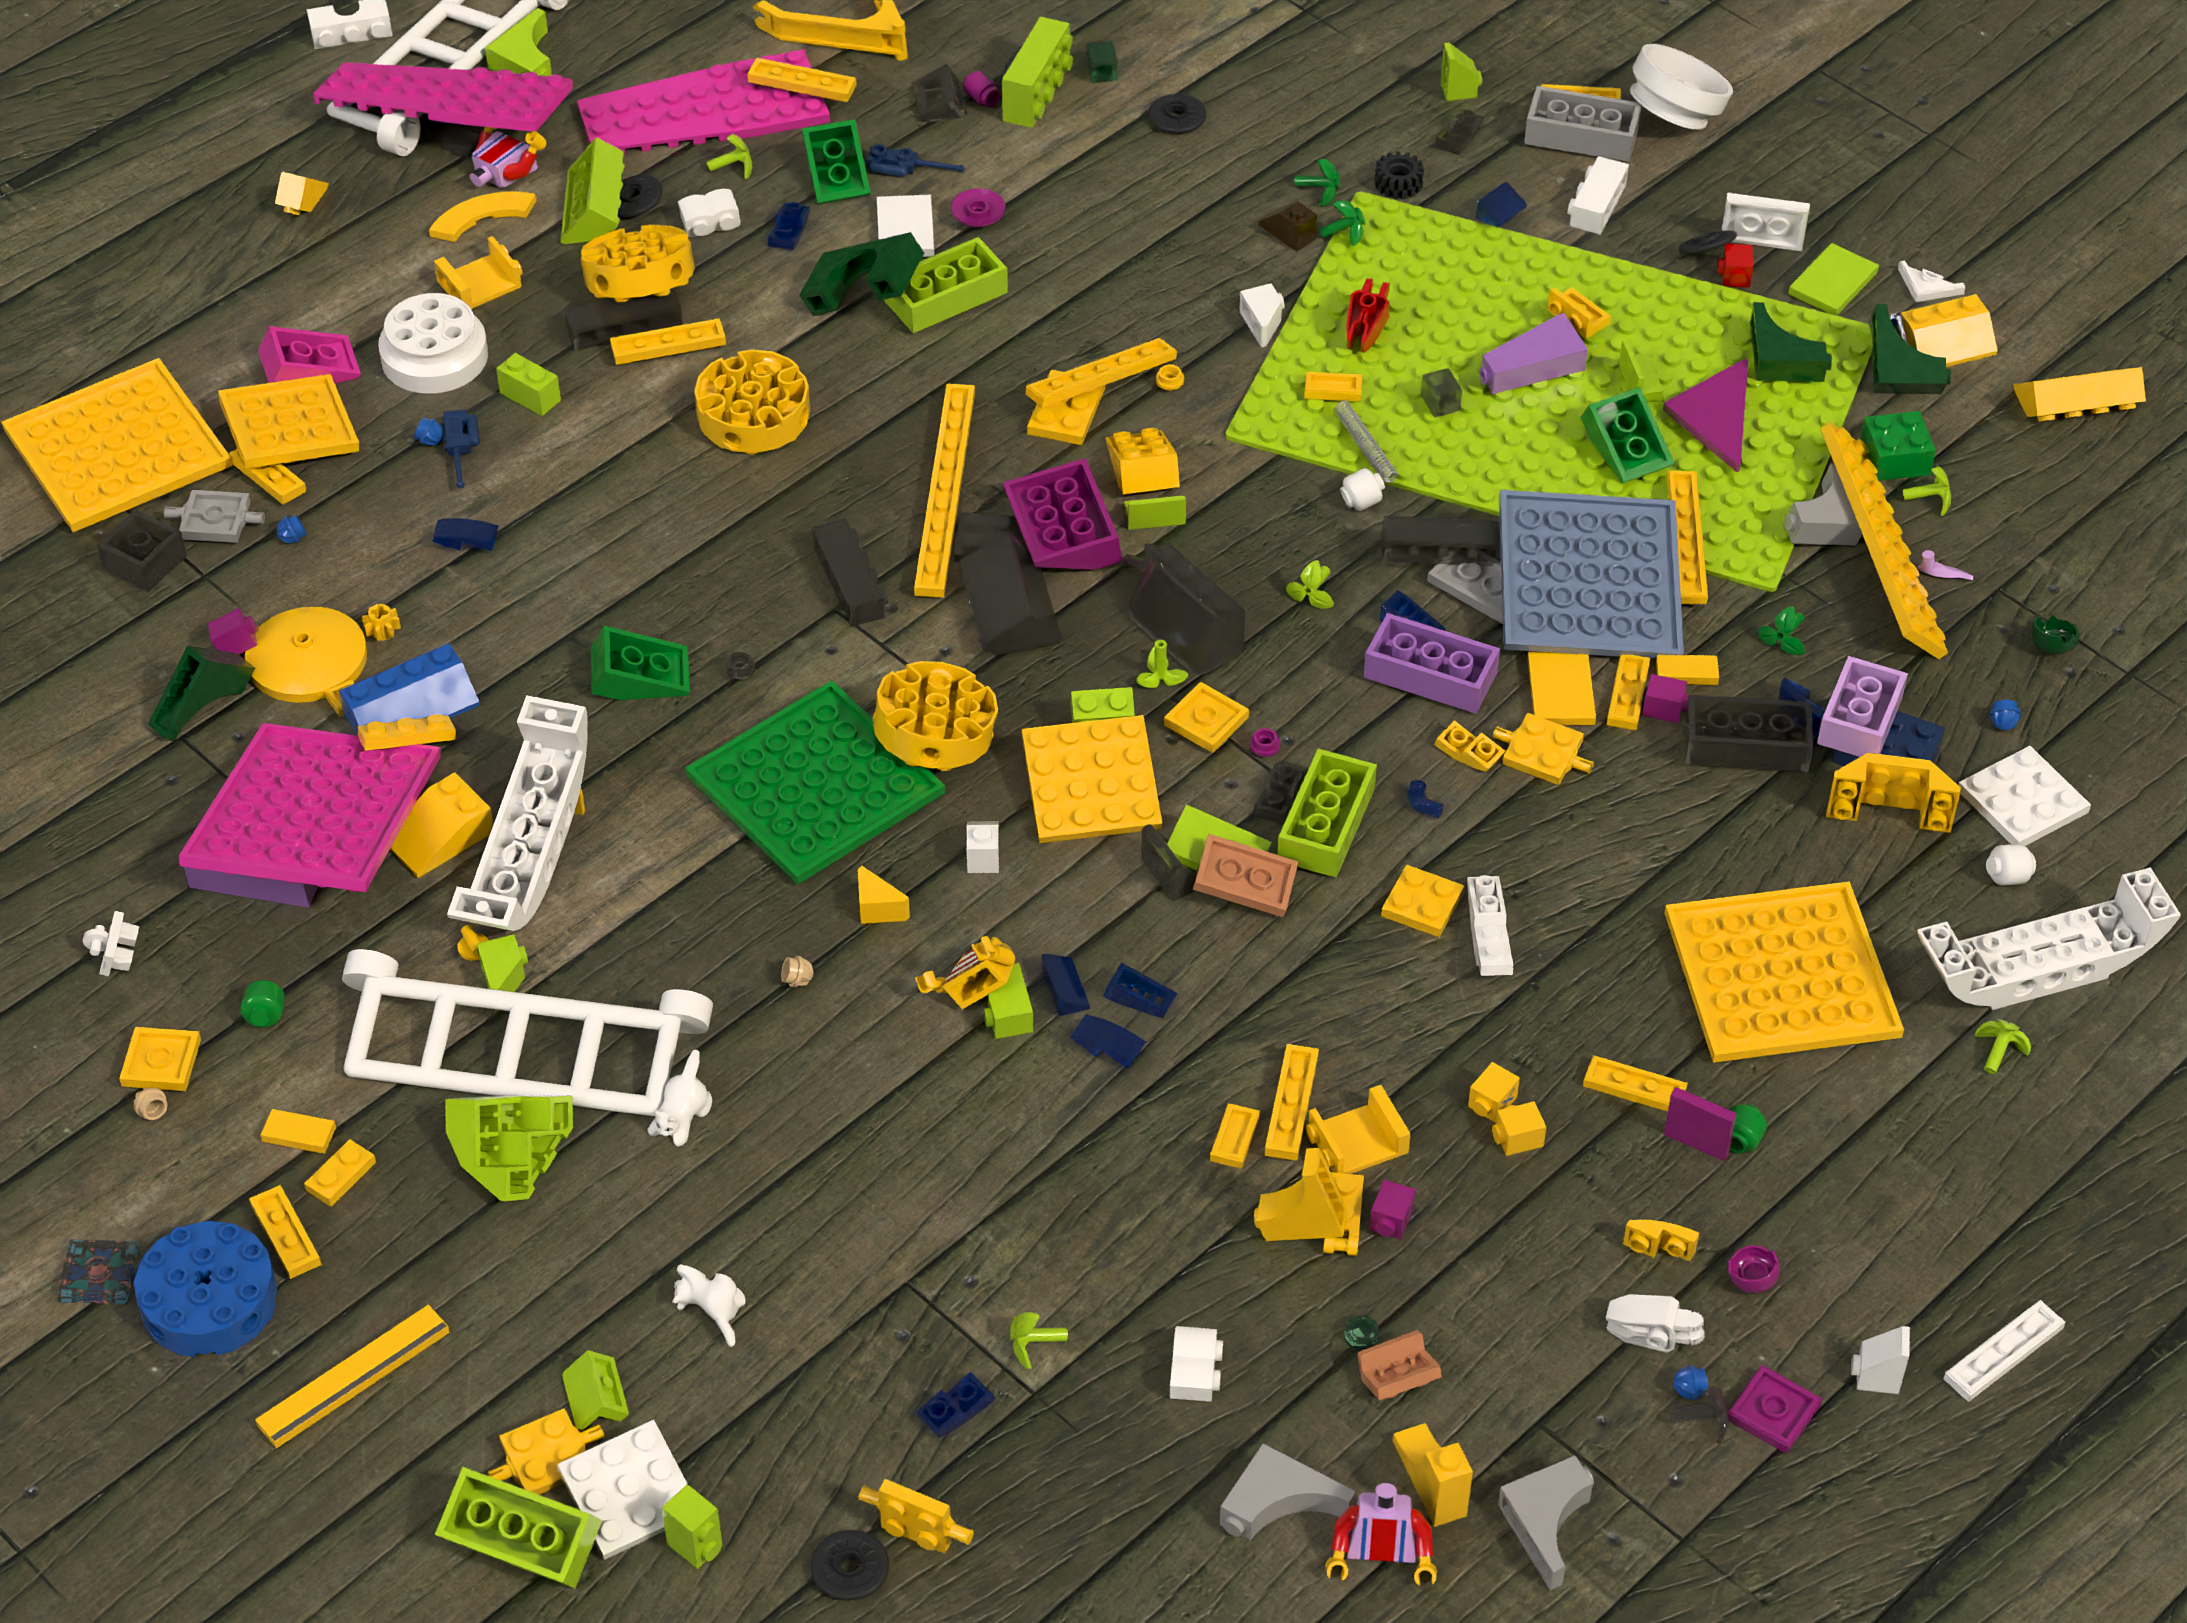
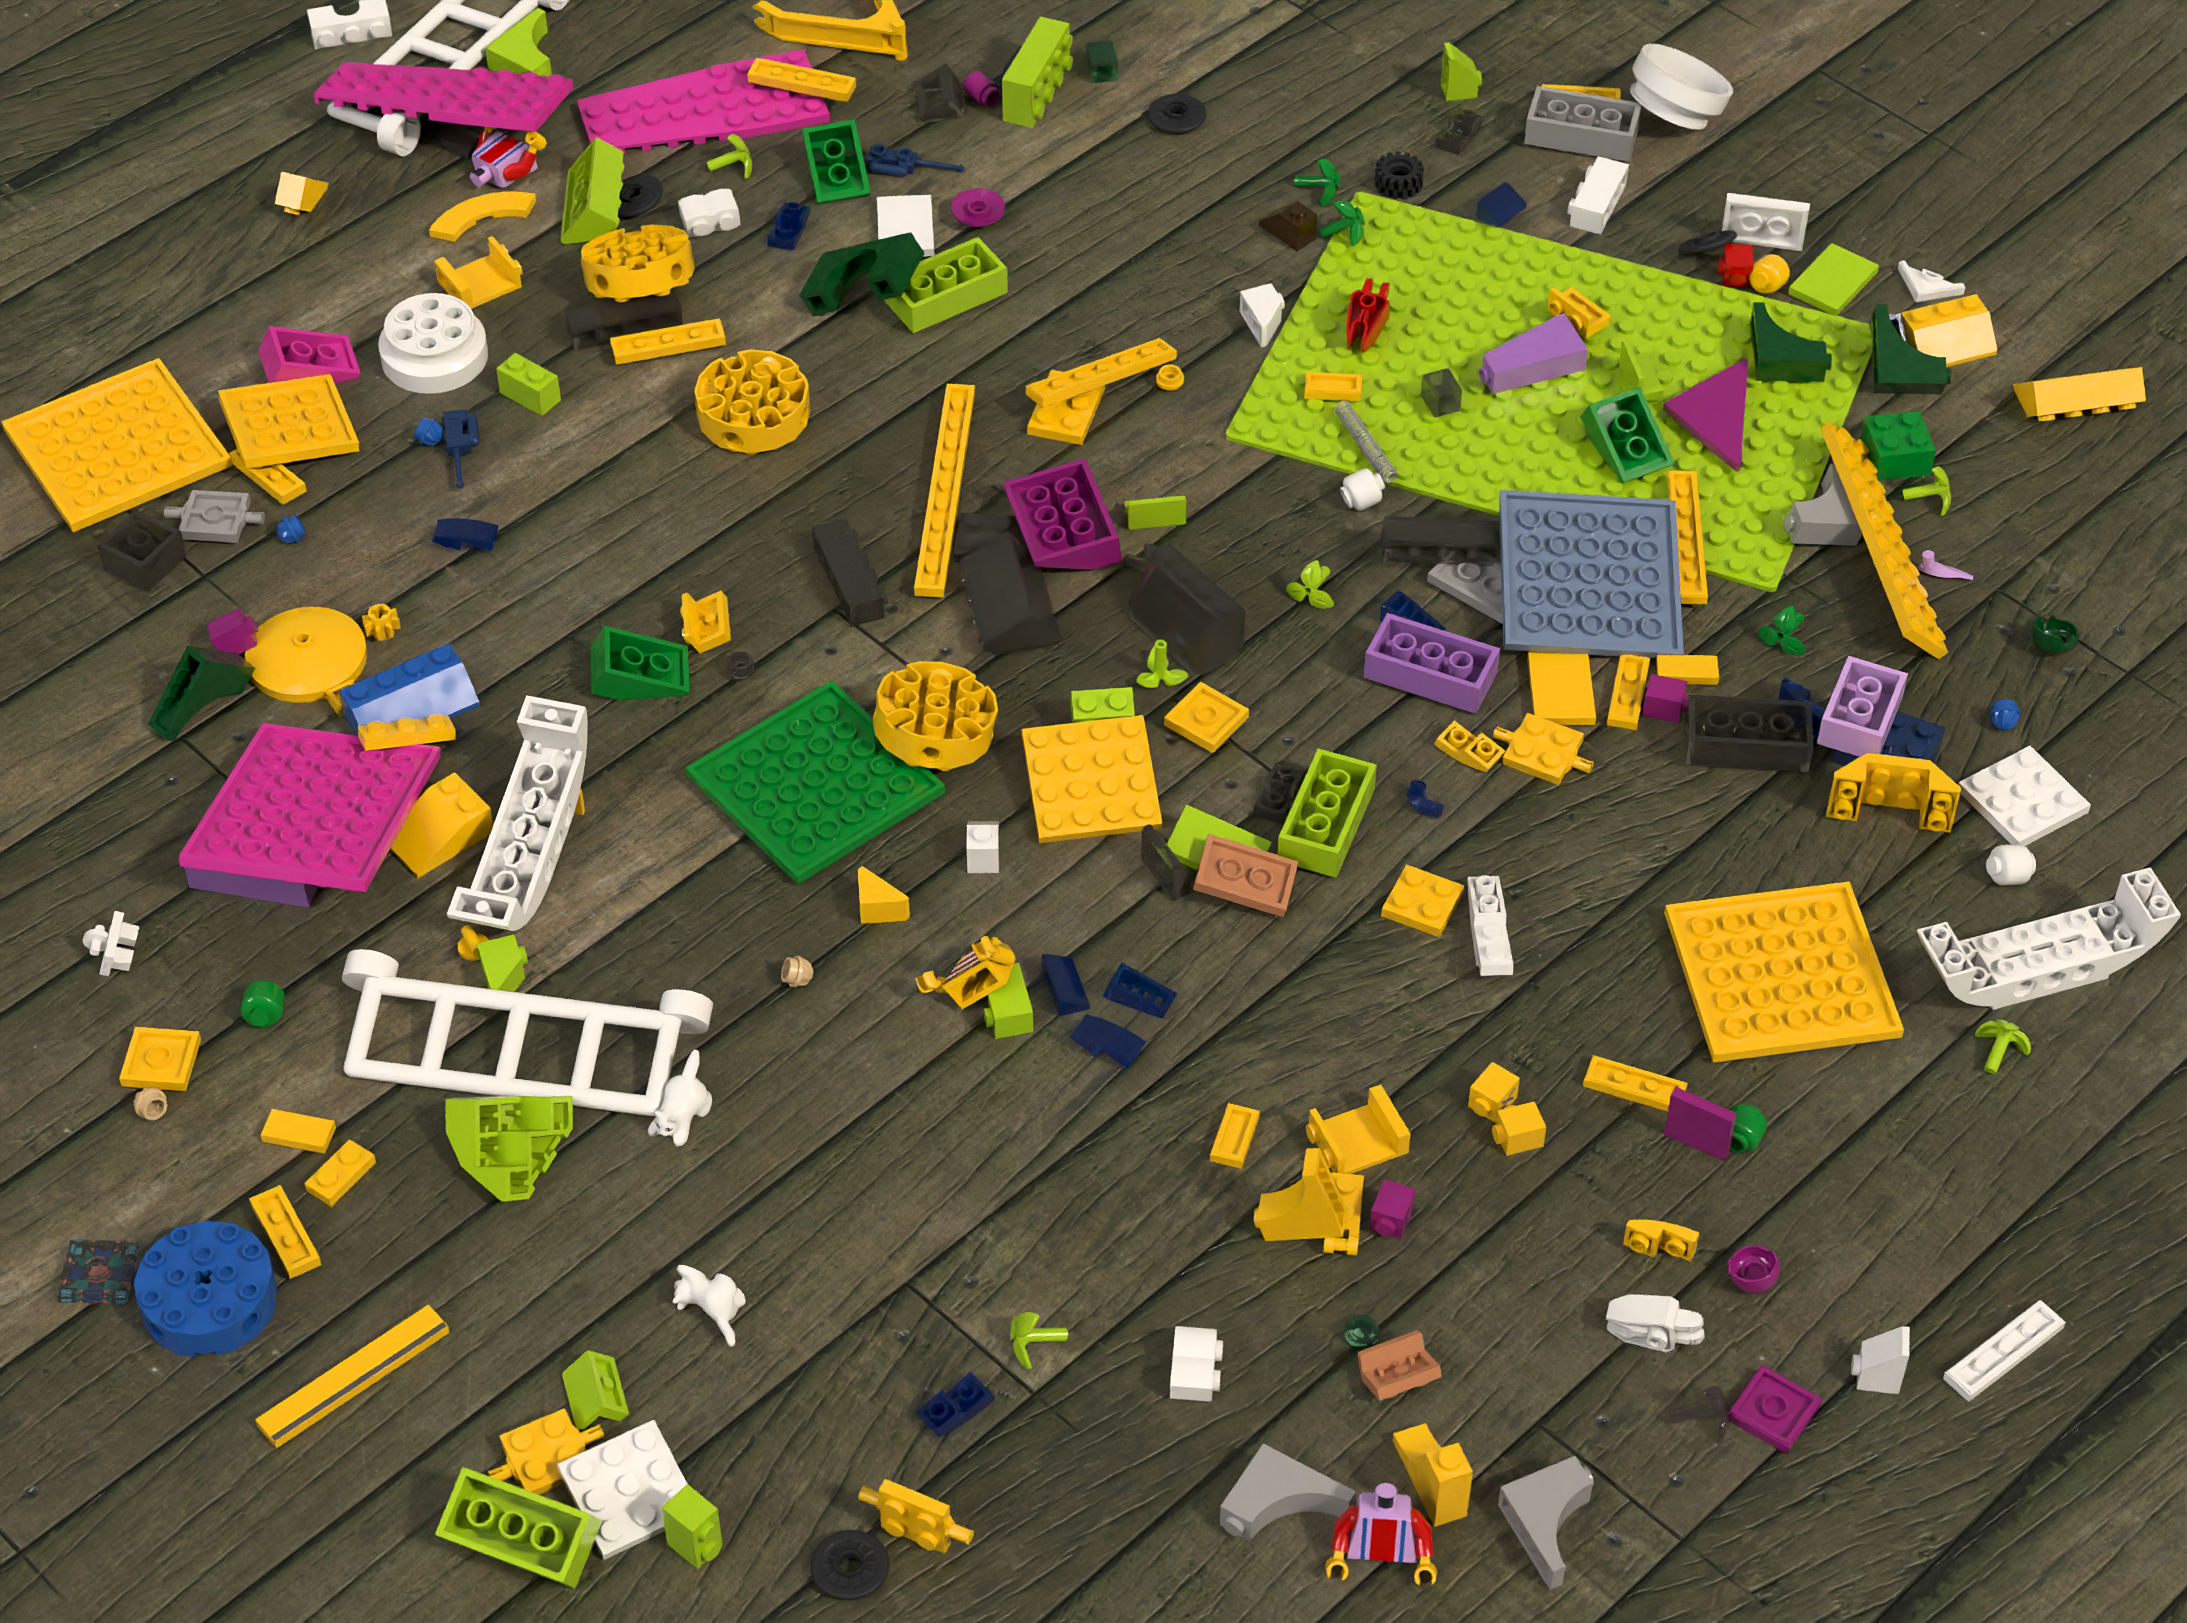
yellow slope [1106,428,1180,494] -> none
magenta plate [1250,728,1280,757] -> none
yellow plate [1265,1044,1319,1161] -> none
blue plate [1673,1365,1708,1400] -> none
none -> yellow bracket [680,591,731,654]
none -> yellow head [1749,254,1790,295]

